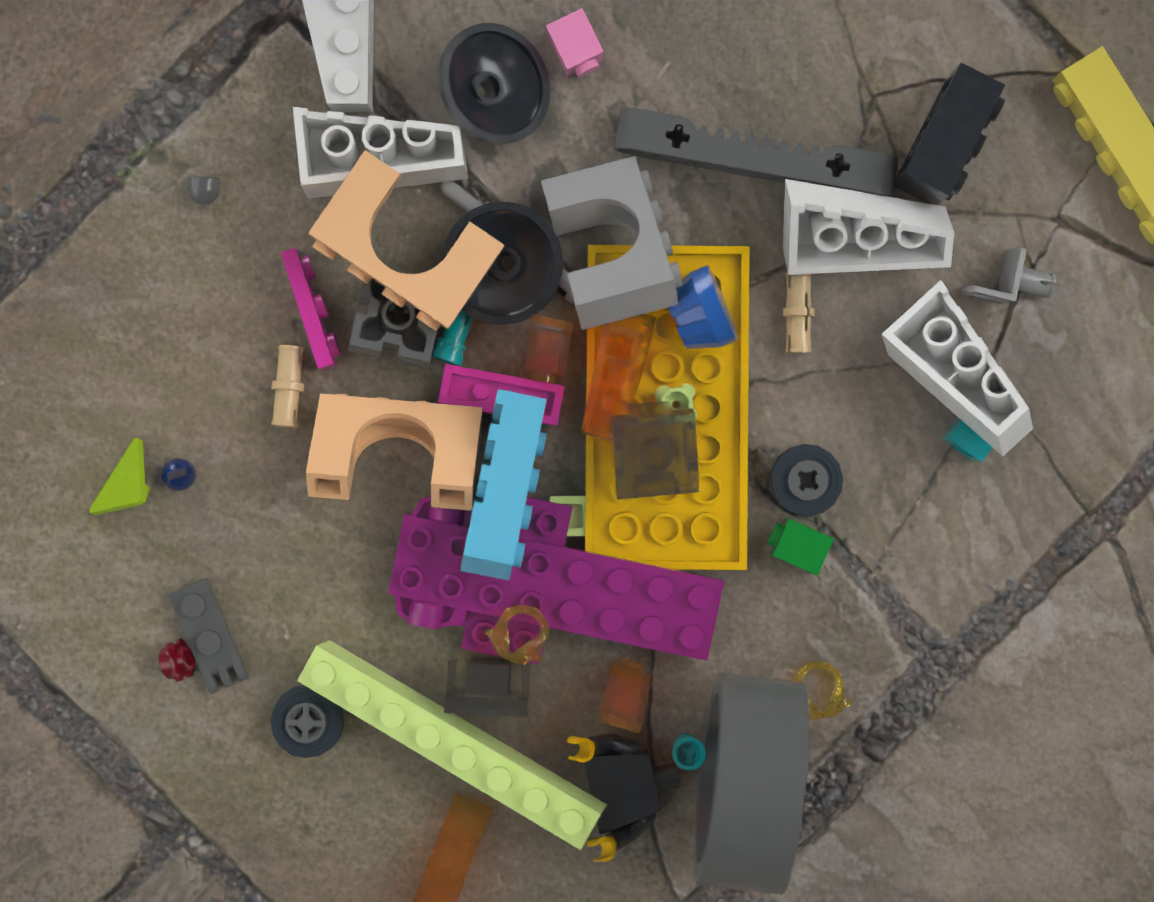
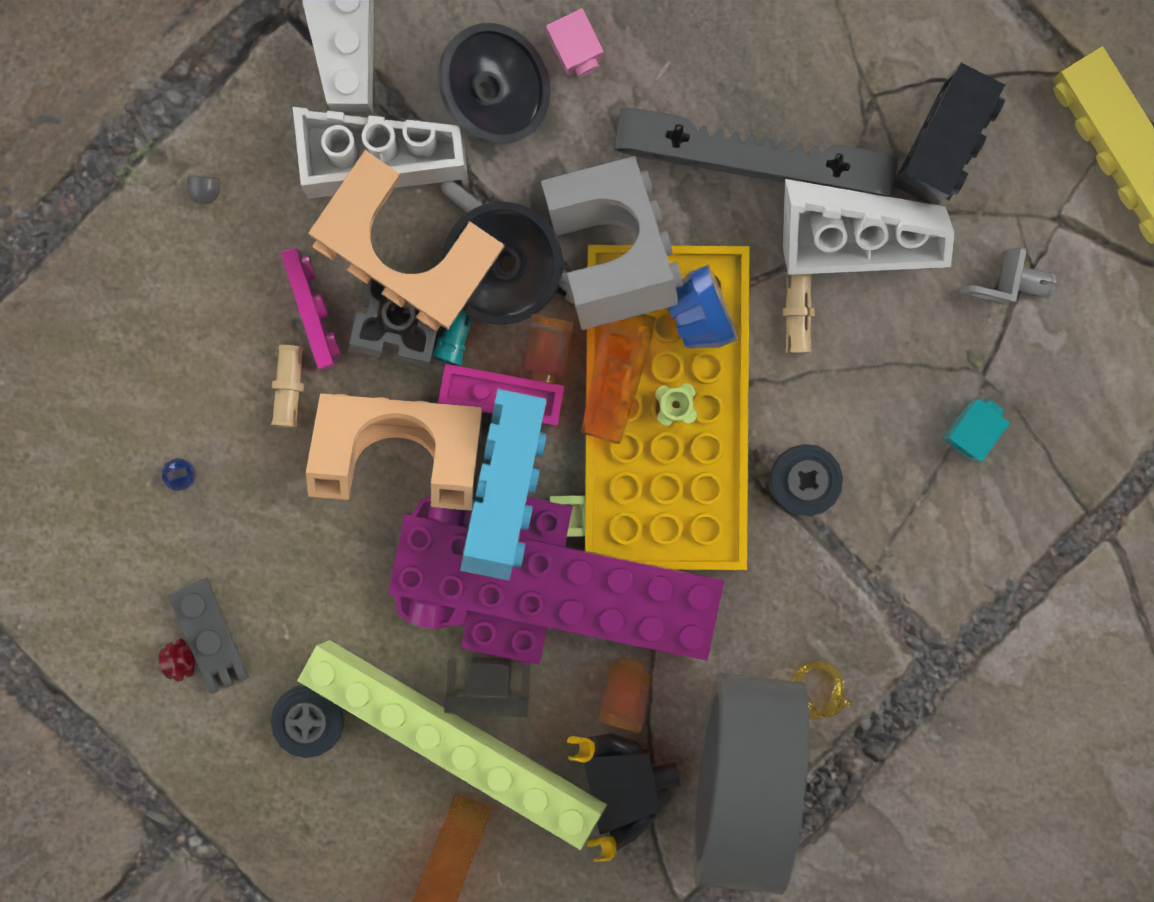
lime piece [90,437,150,515] -> none
clear yellow piece [485,605,550,664] -> none
clear smoke panel [609,401,700,500] -> none
teal pin [672,733,706,770] -> none
green brick [767,518,834,576] -> none
white wedge [882,280,1033,456] -> none

